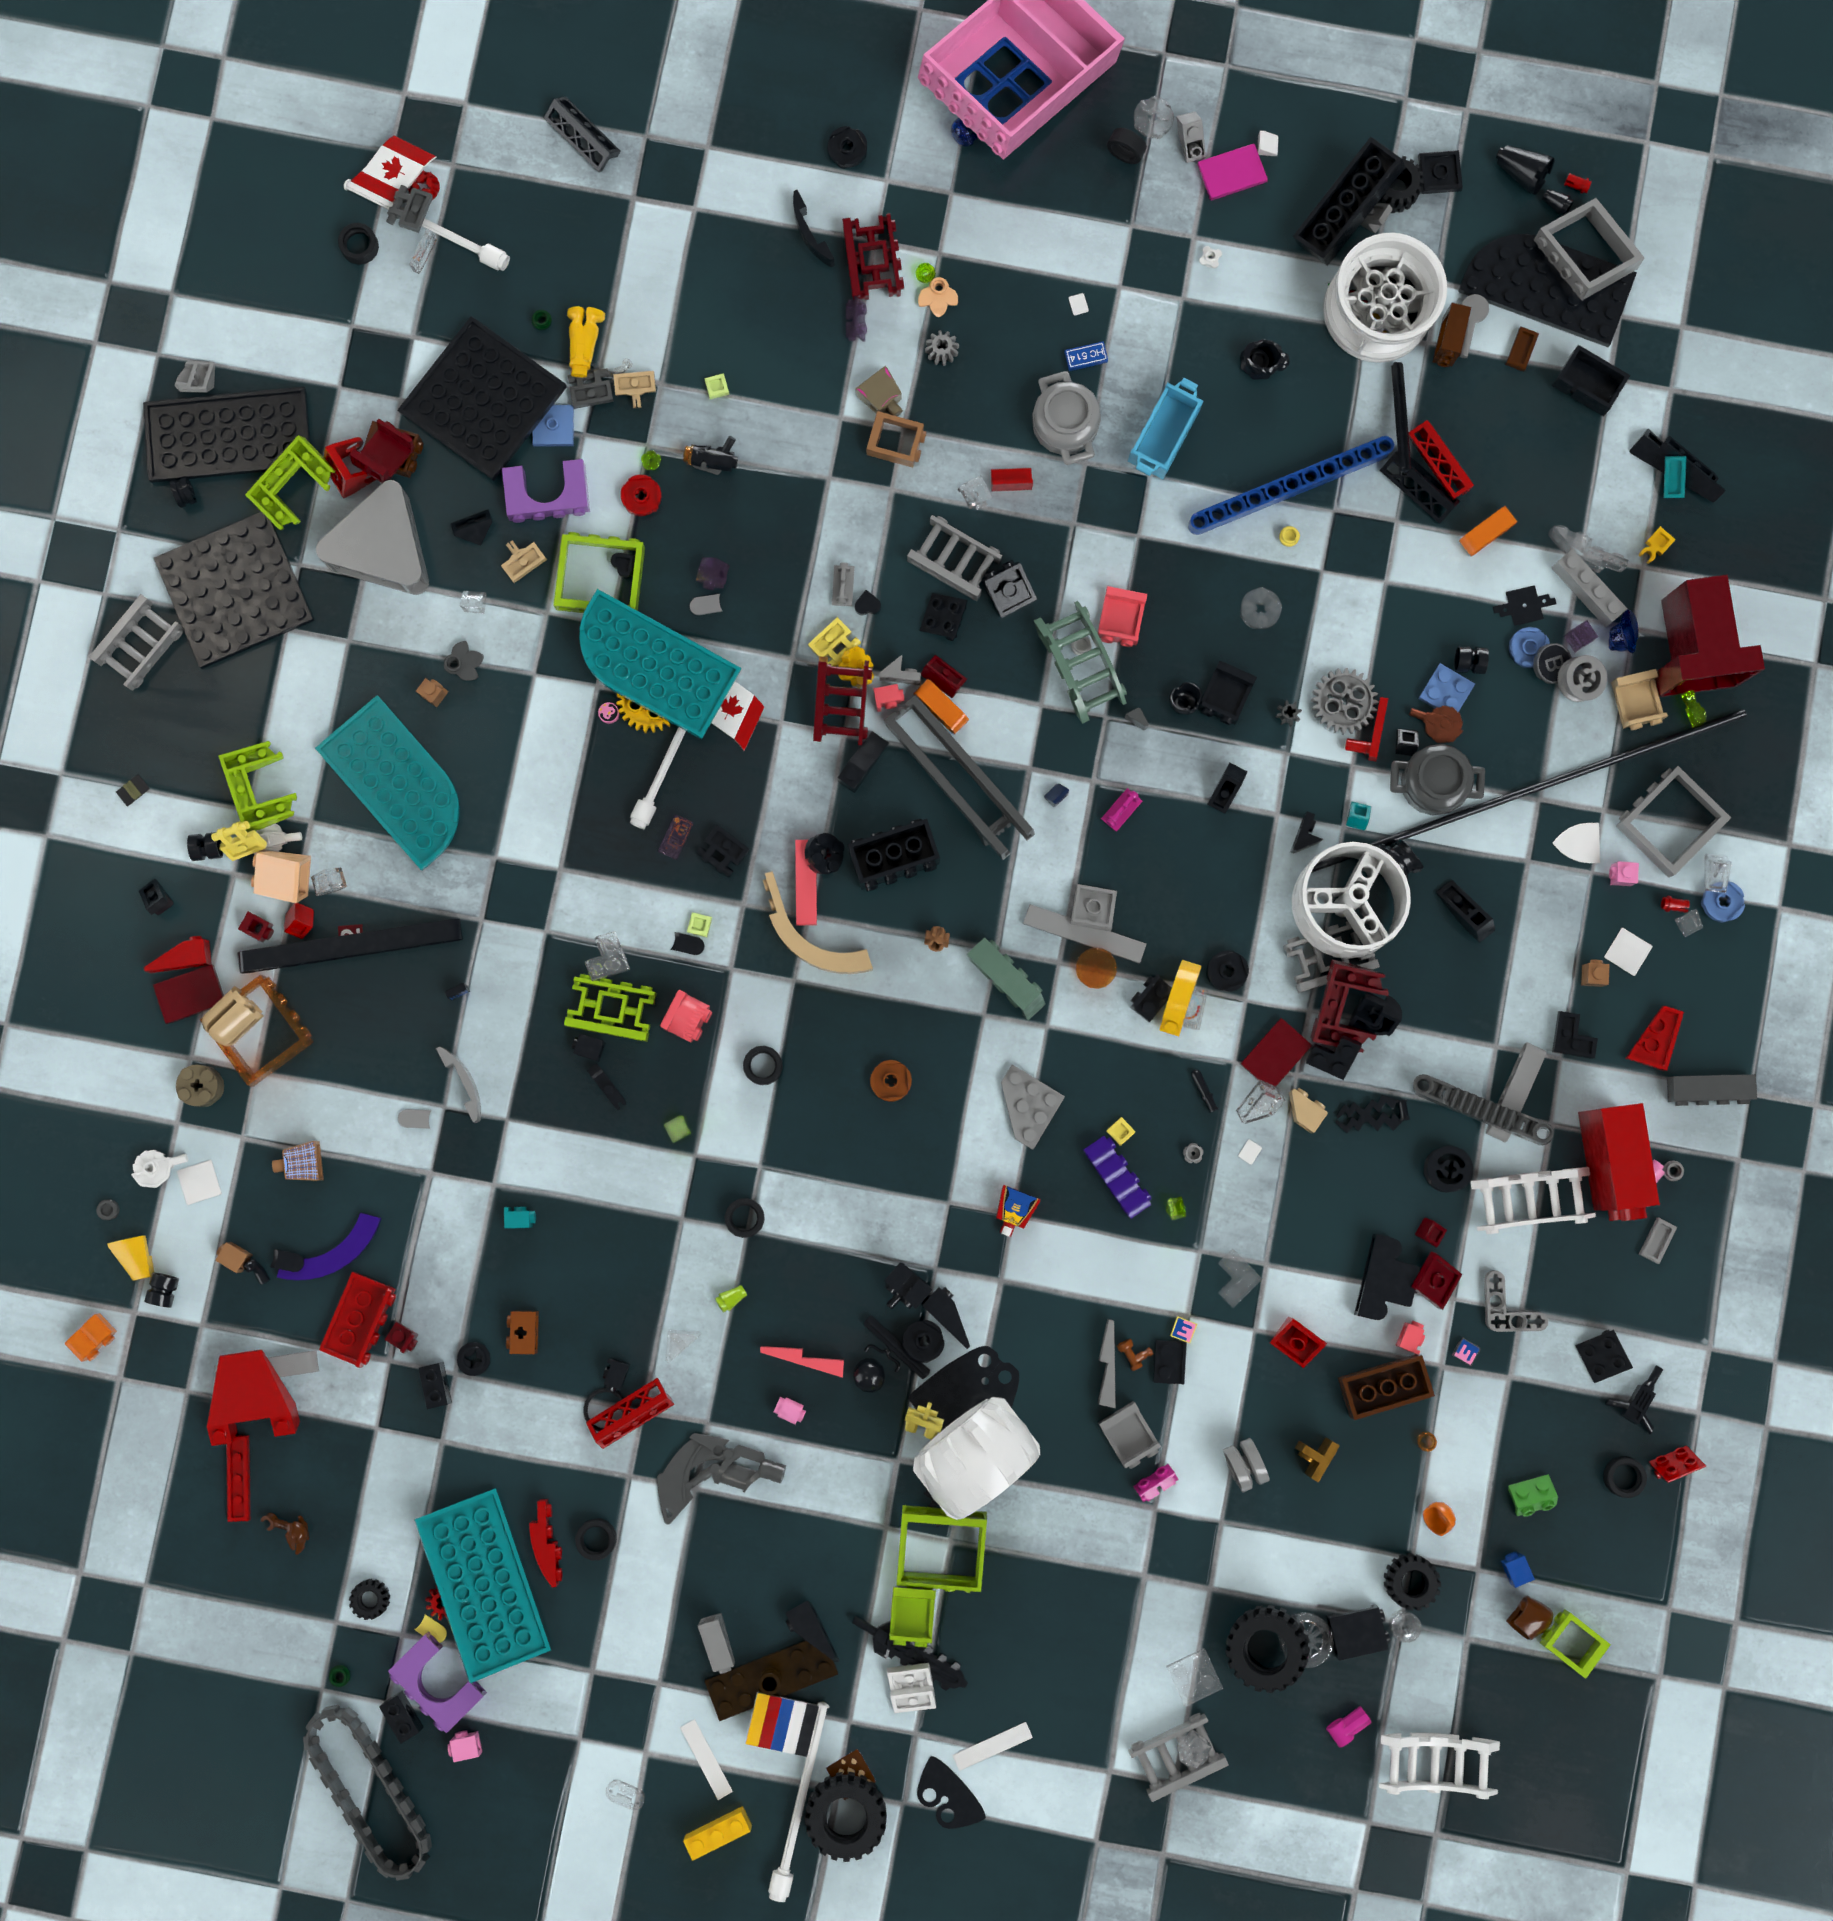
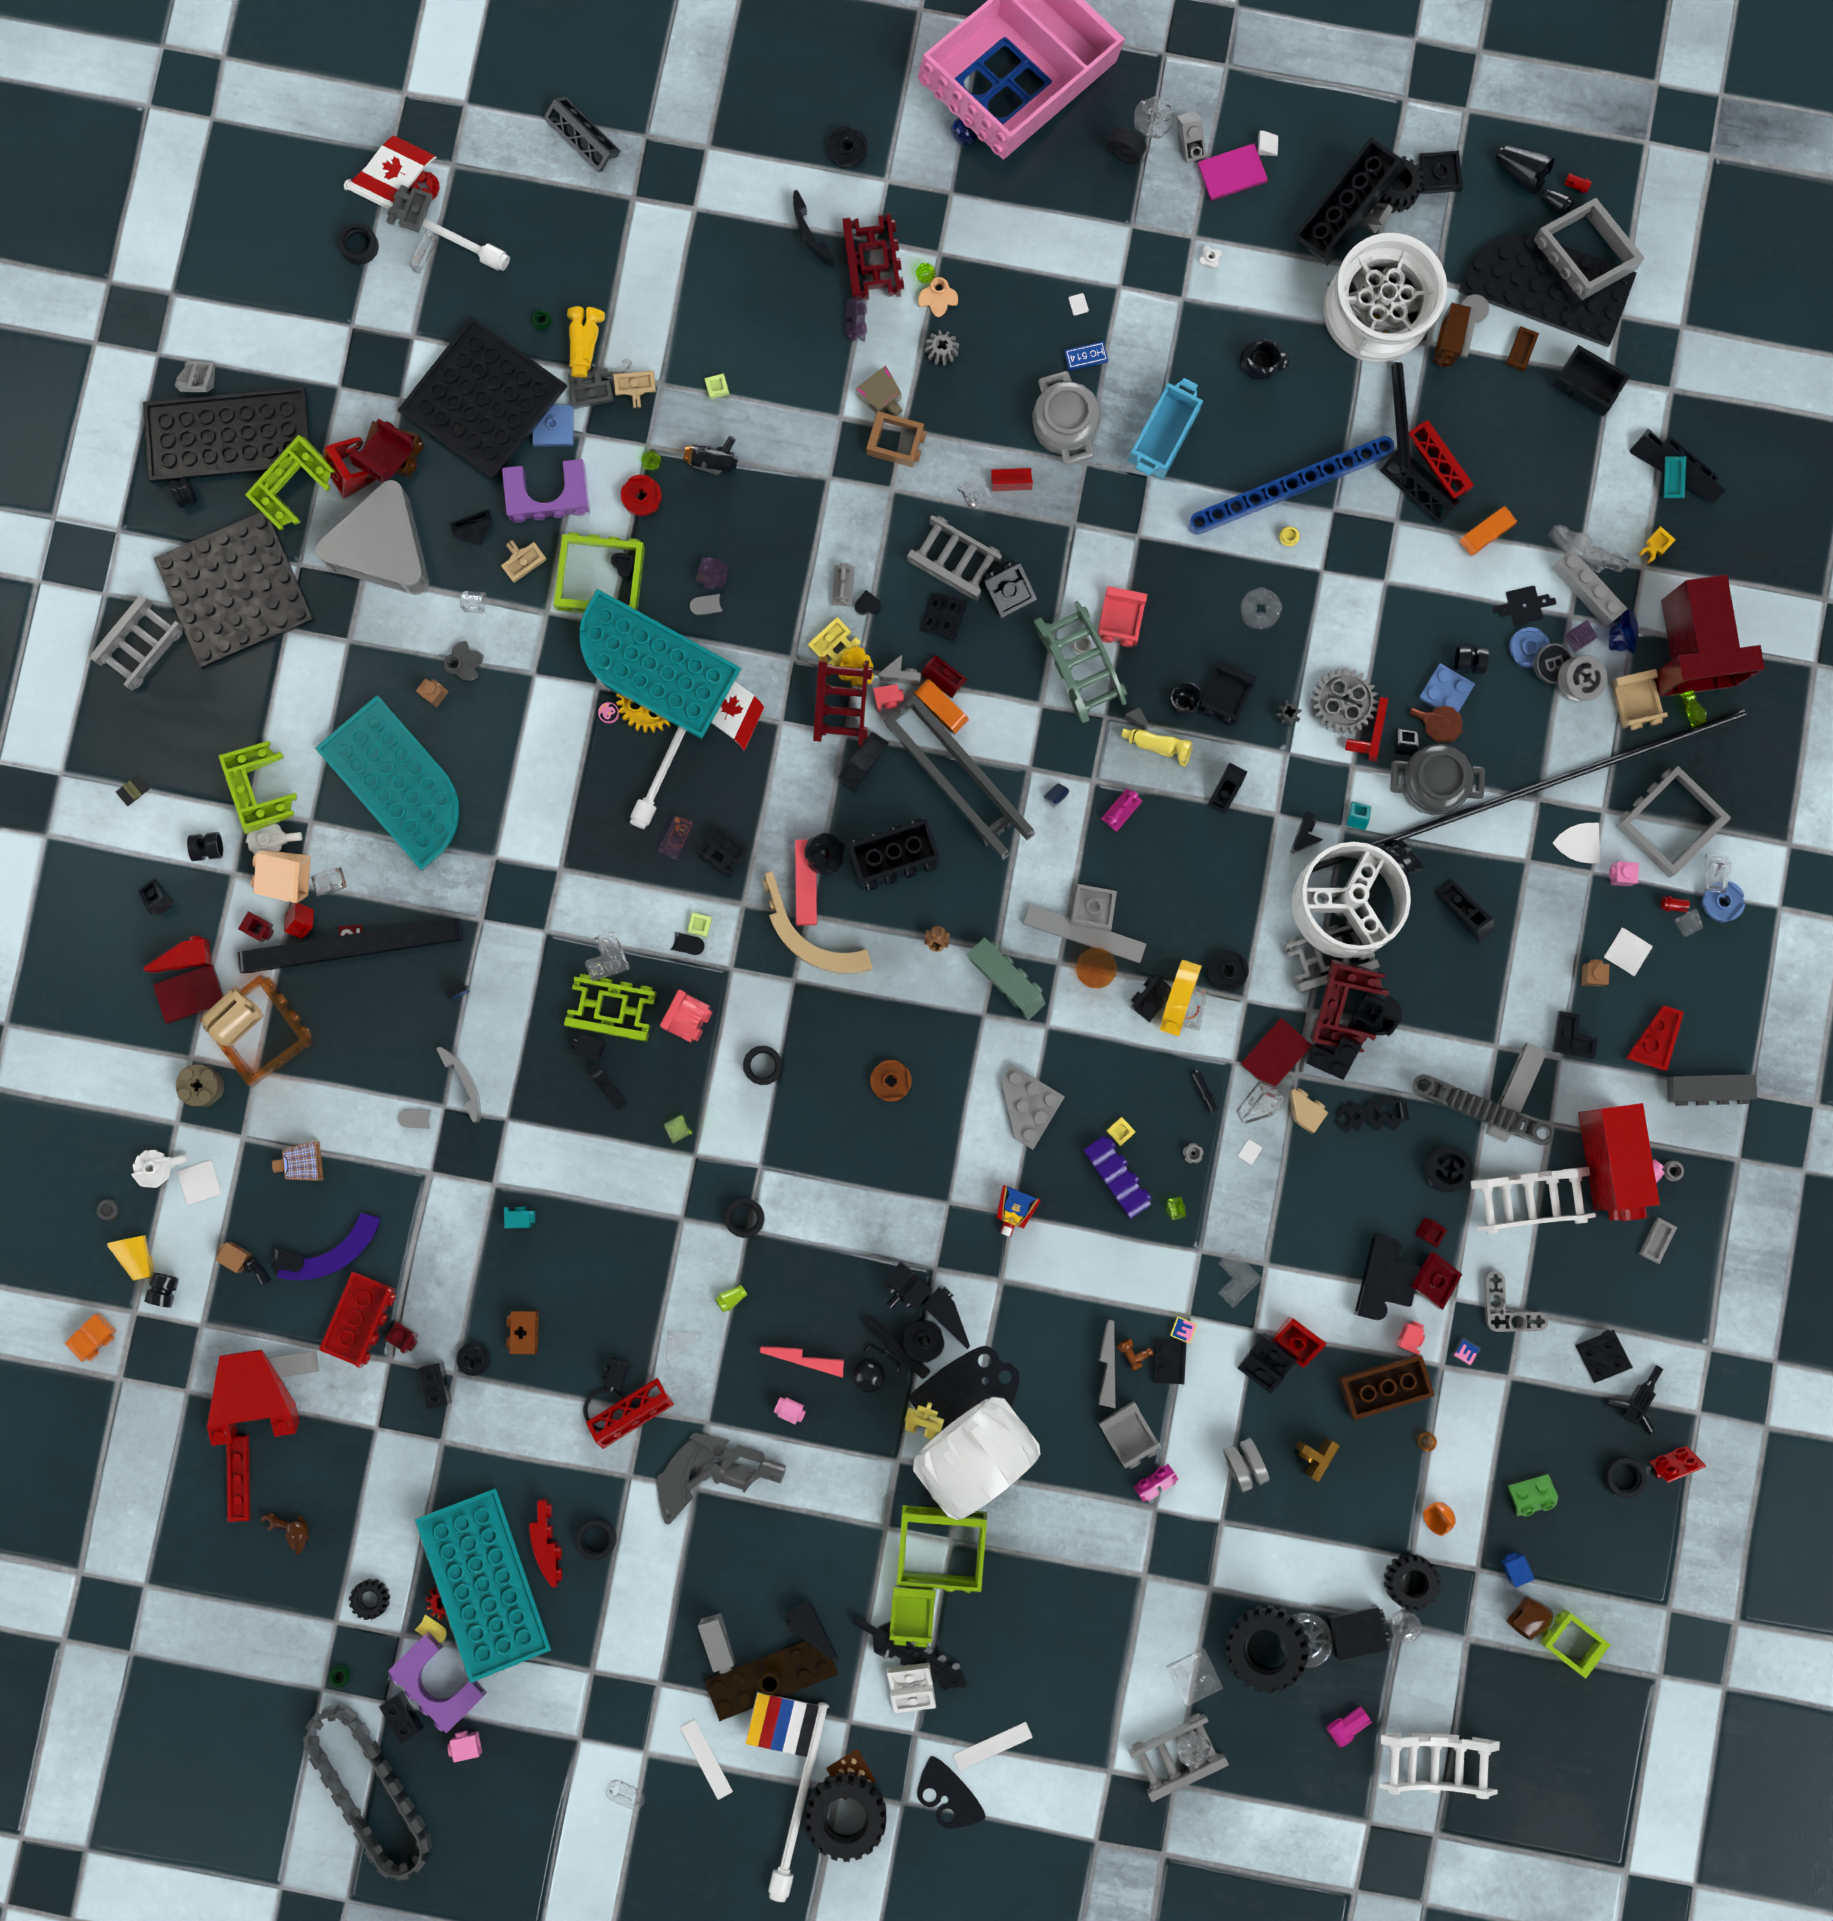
light yellow plate [211,821,267,861] -> none
yellow brick [683,1806,752,1861] -> none
none -> light yellow piece [1121,728,1193,767]
none -> black slope [1237,1333,1298,1393]

